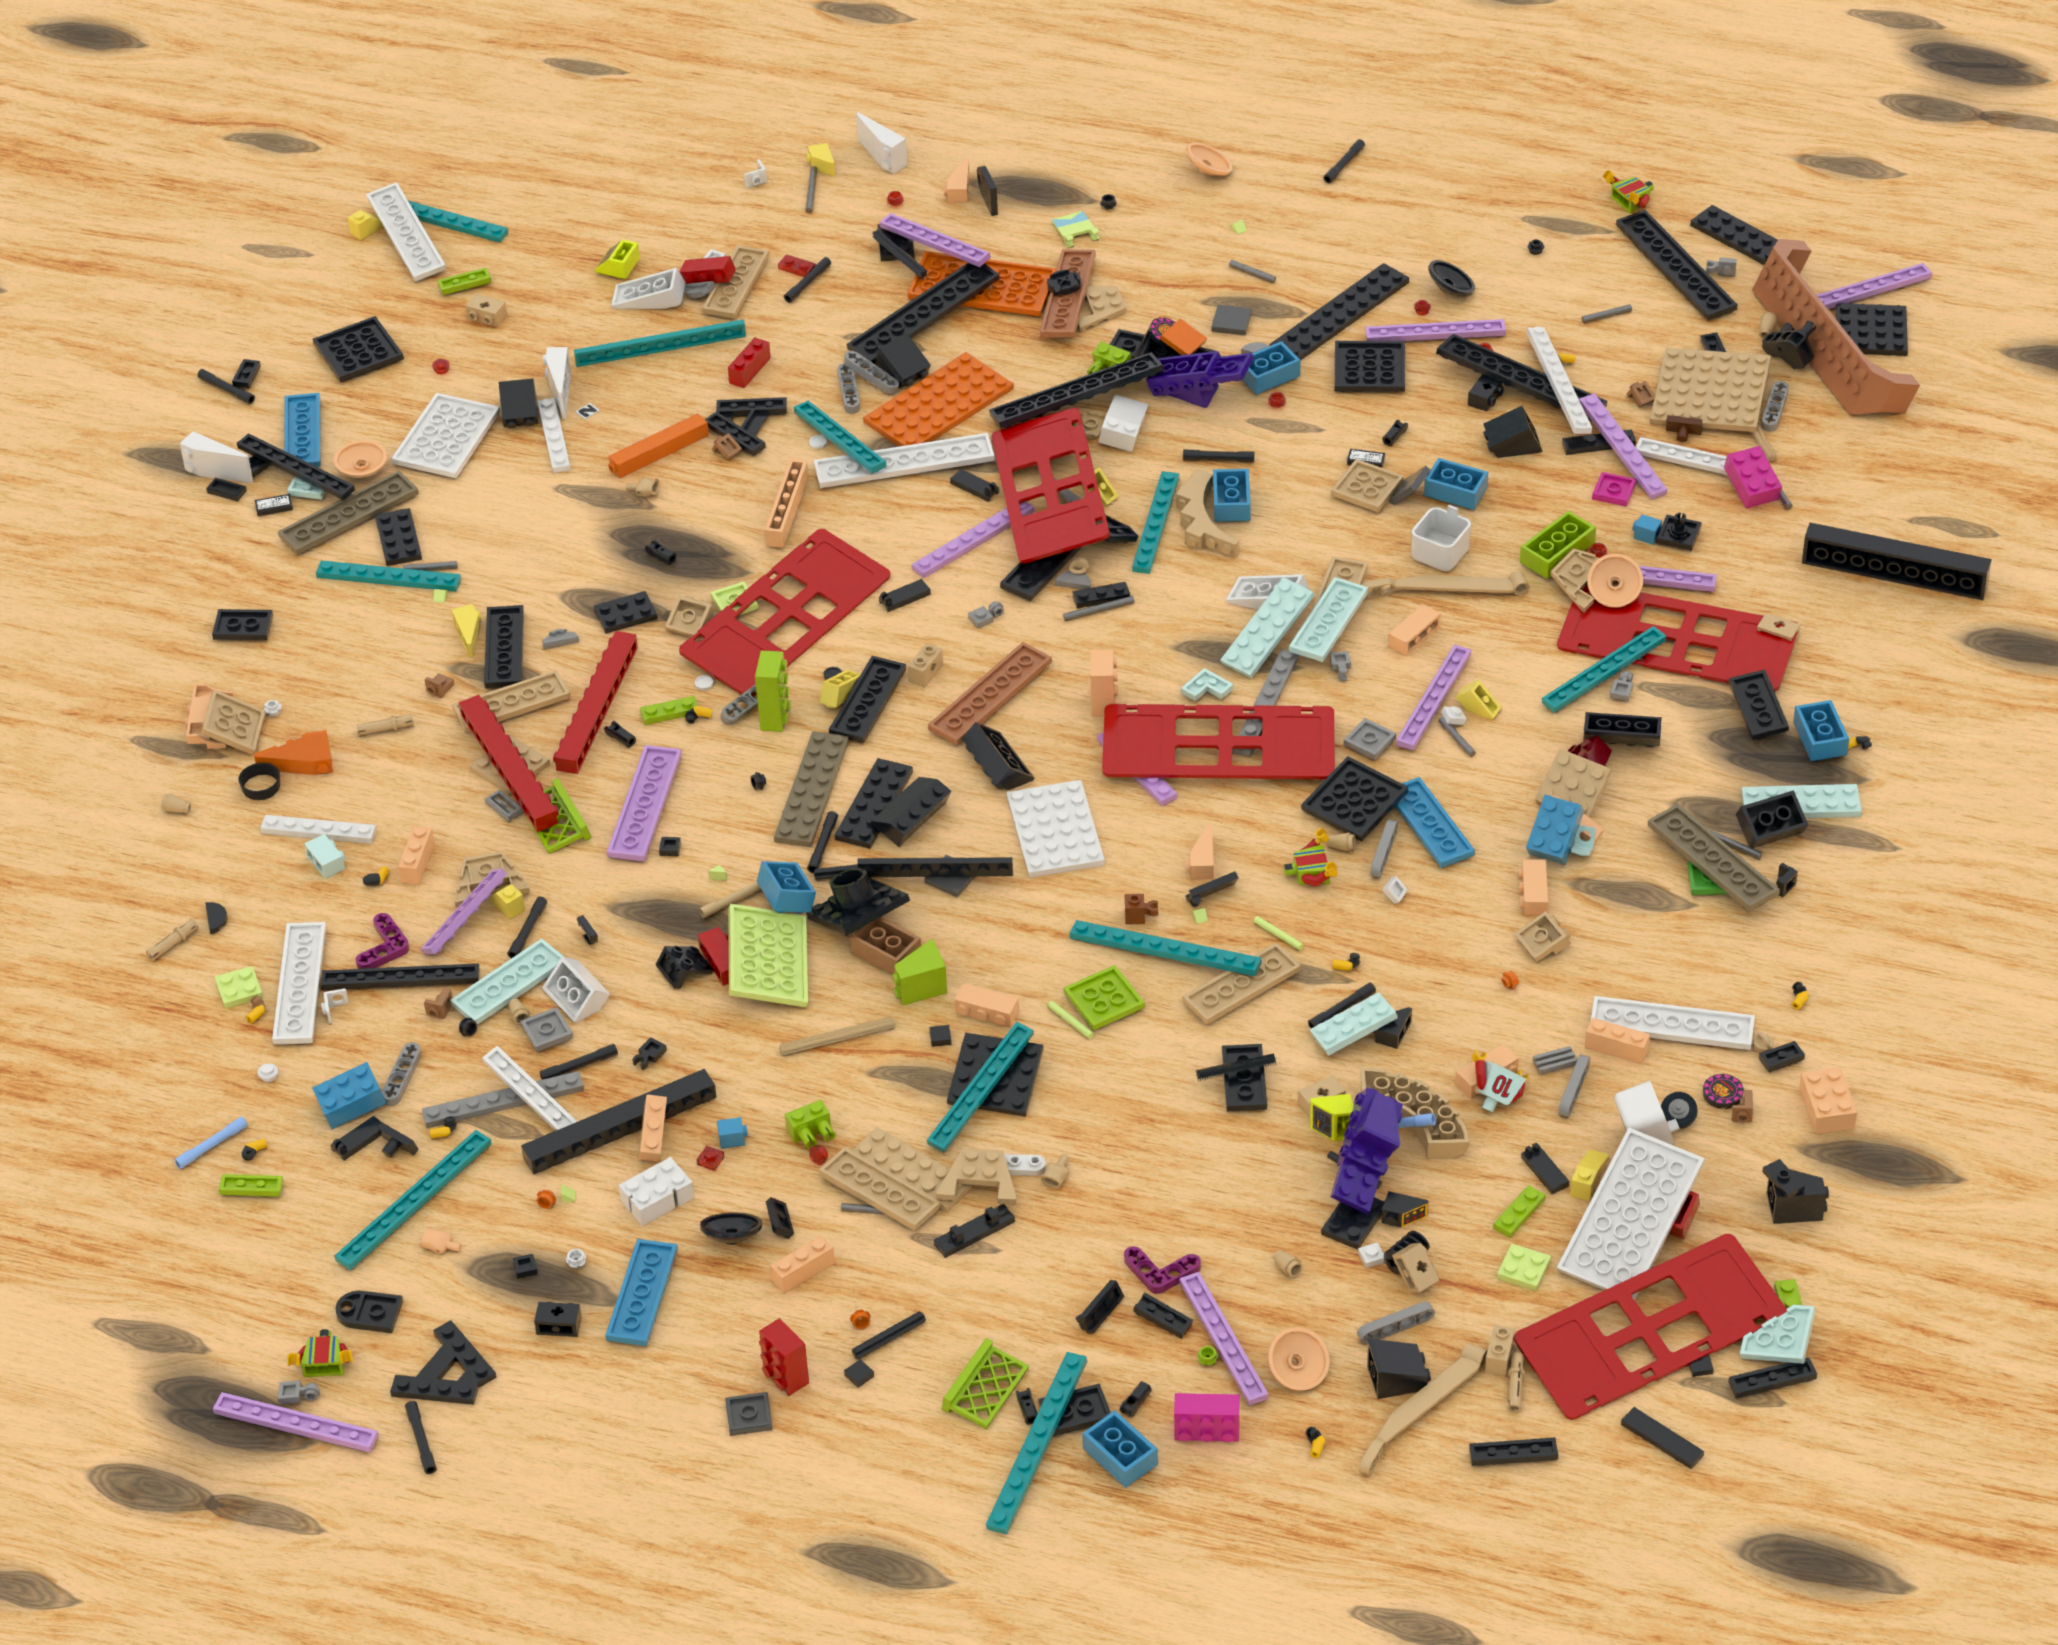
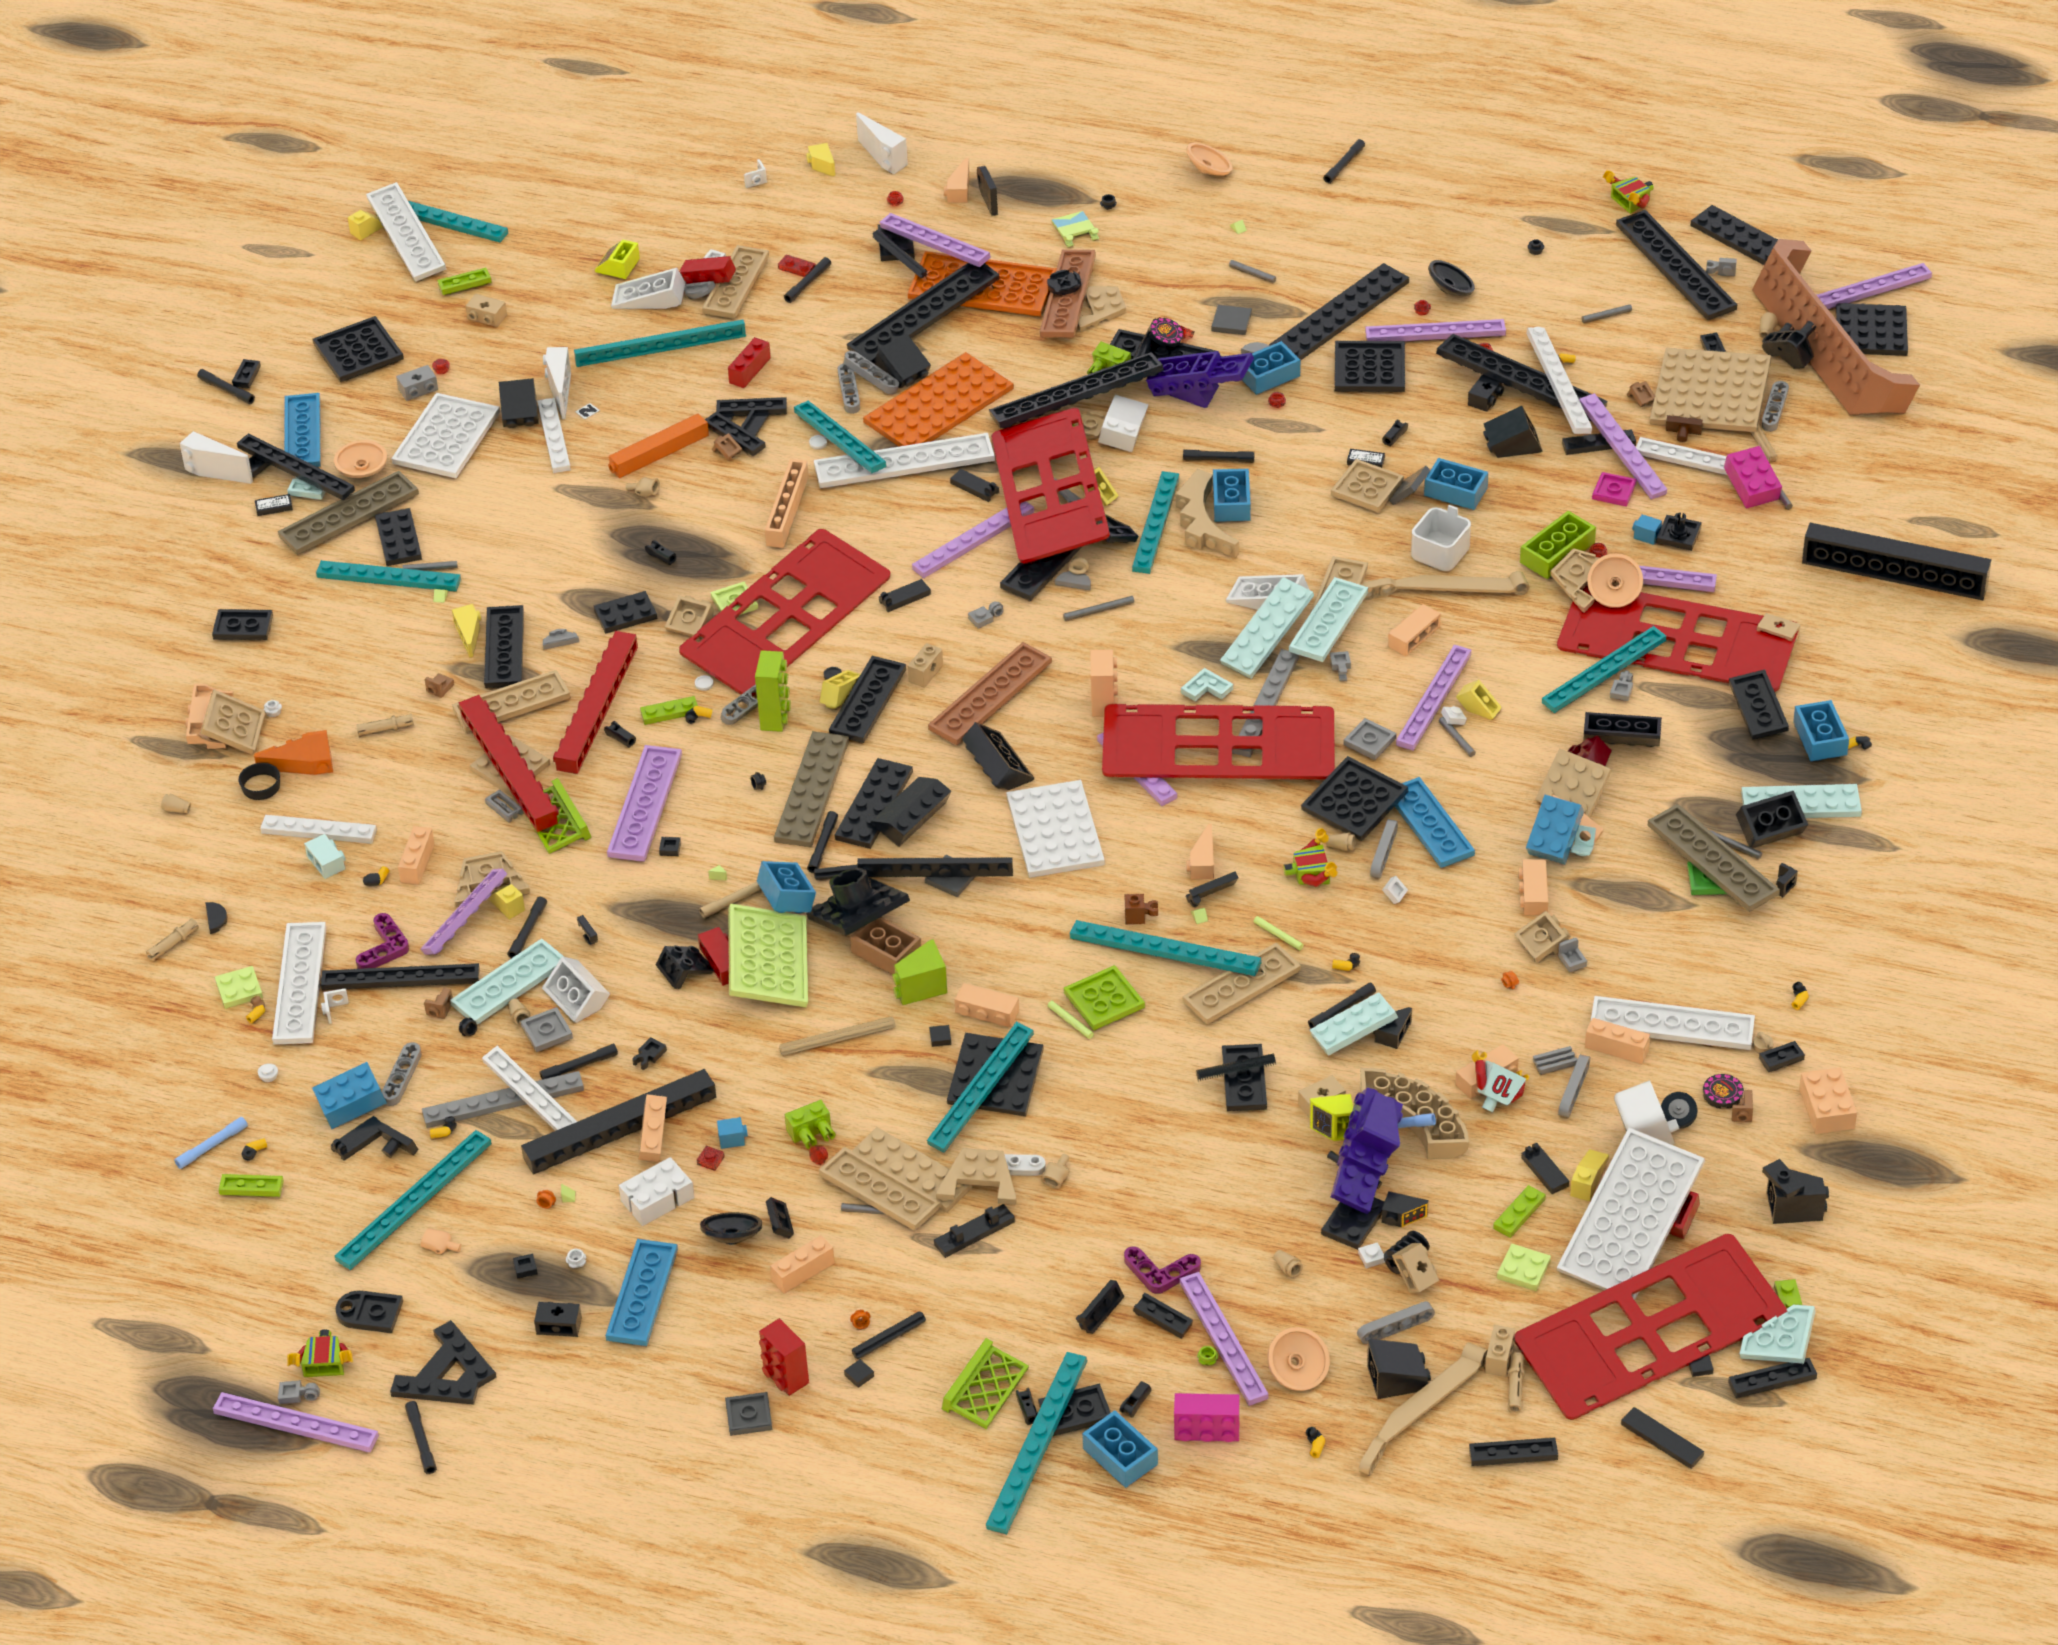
black tile [206,477,247,502] -> none
flat silver bar [806,166,817,213] -> none
black plate [1072,582,1130,609] -> none
orange tile [1160,318,1208,355] -> none
none -> light grey brick [396,365,438,401]
none -> light grey bracket [1558,938,1587,972]

